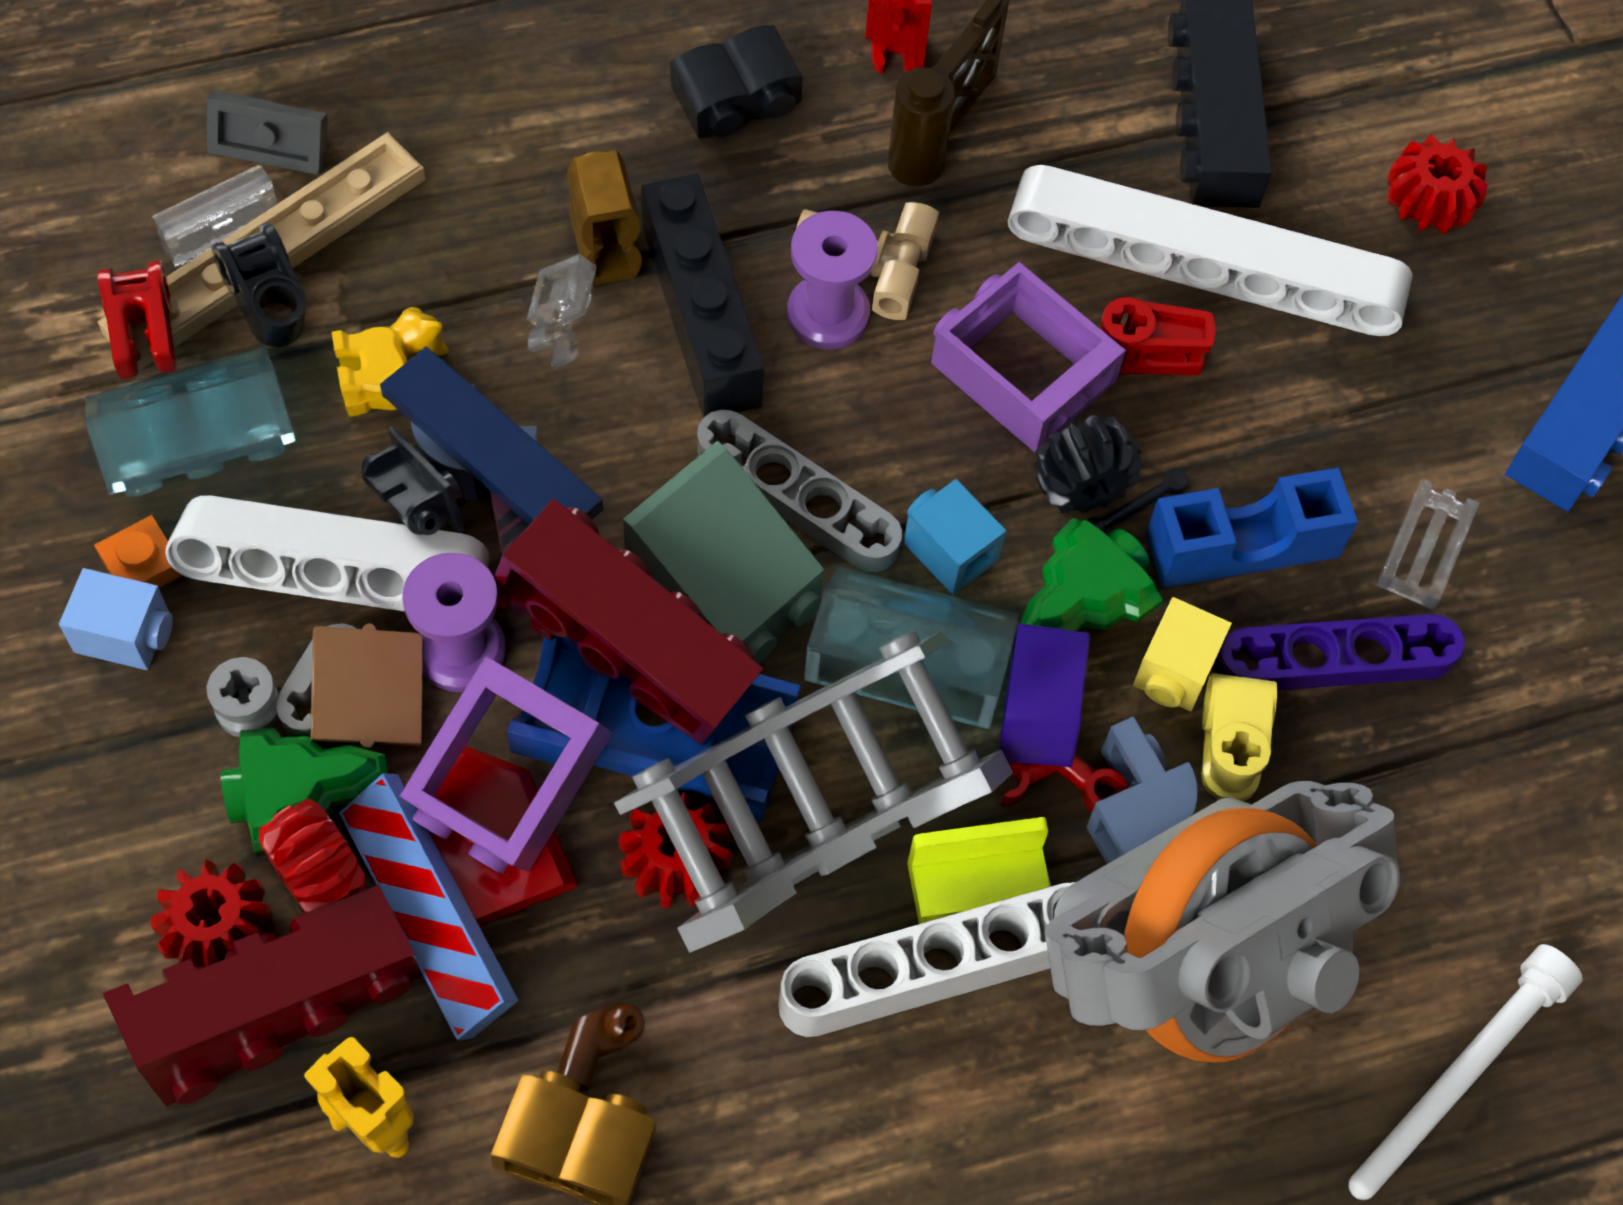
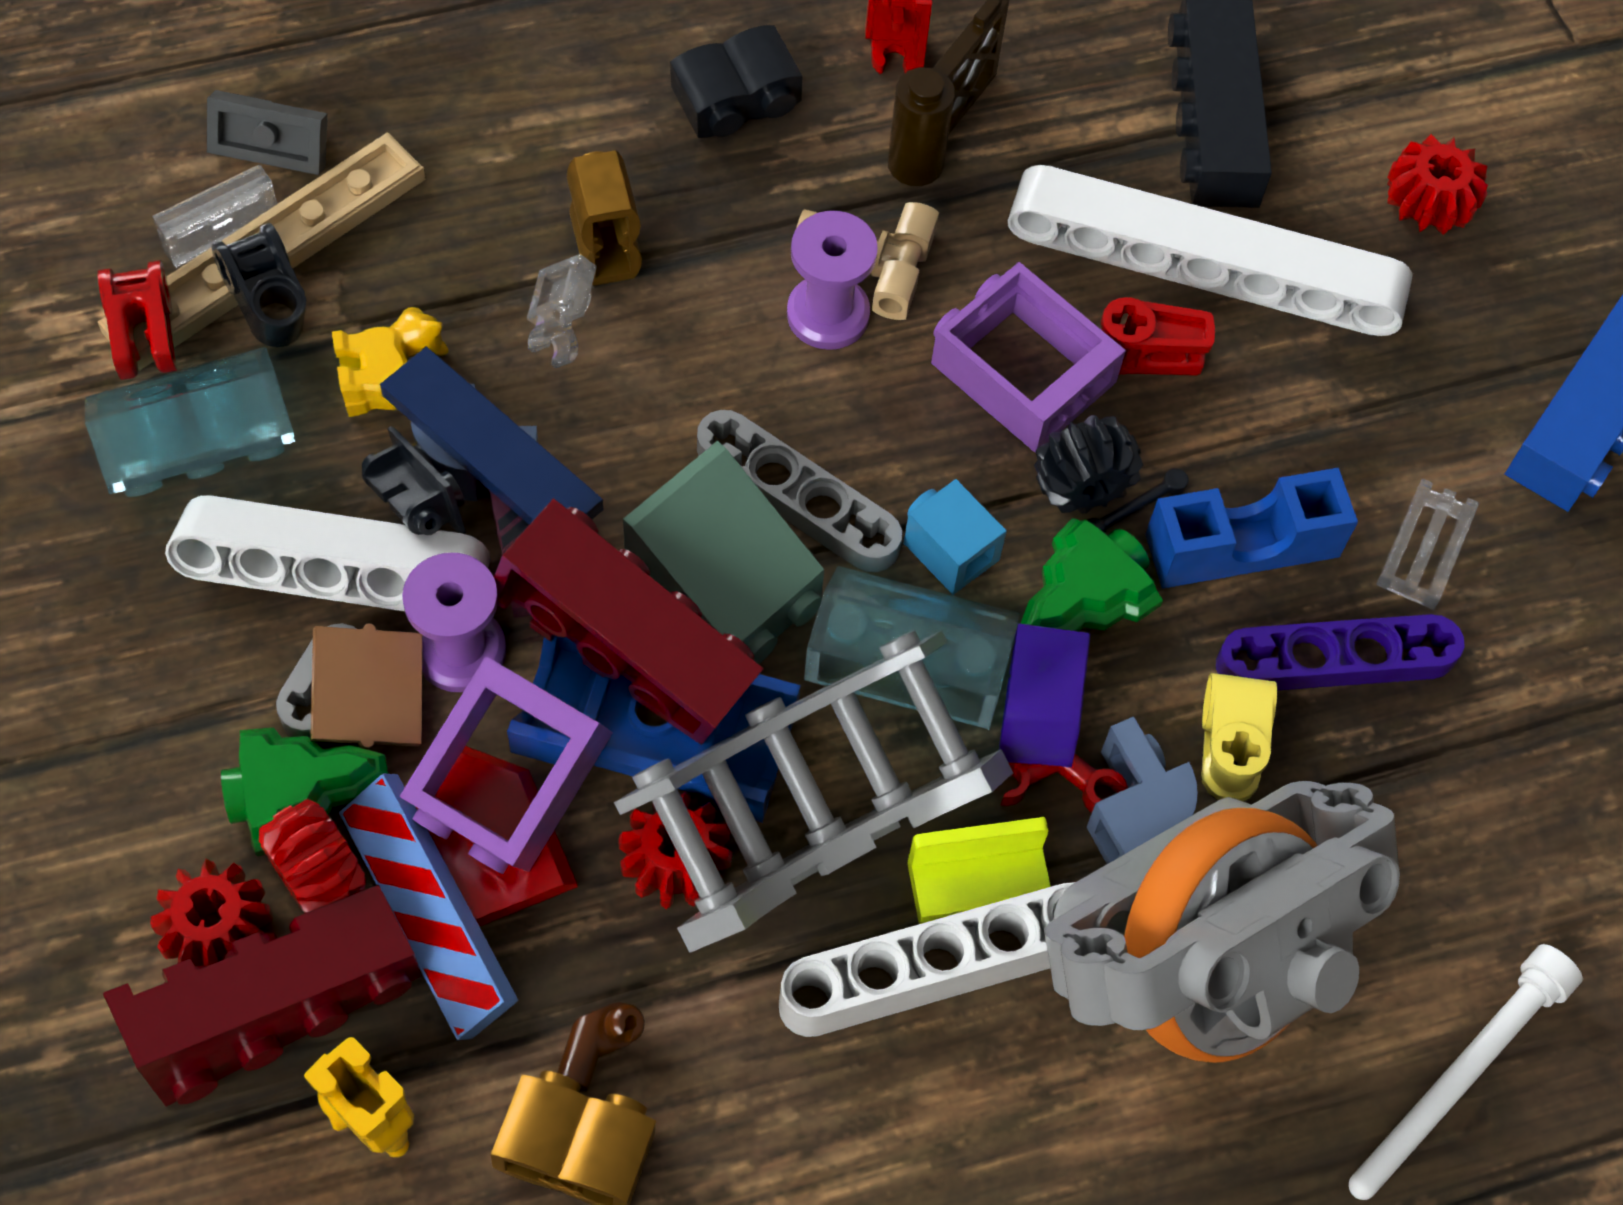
light blue brick [59,568,173,671] -> none
orange plate [94,515,182,588] -> none
light grey wheel [206,657,279,737] -> none
black brick [641,173,764,418] -> none
light yellow brick [1133,597,1232,712] -> none

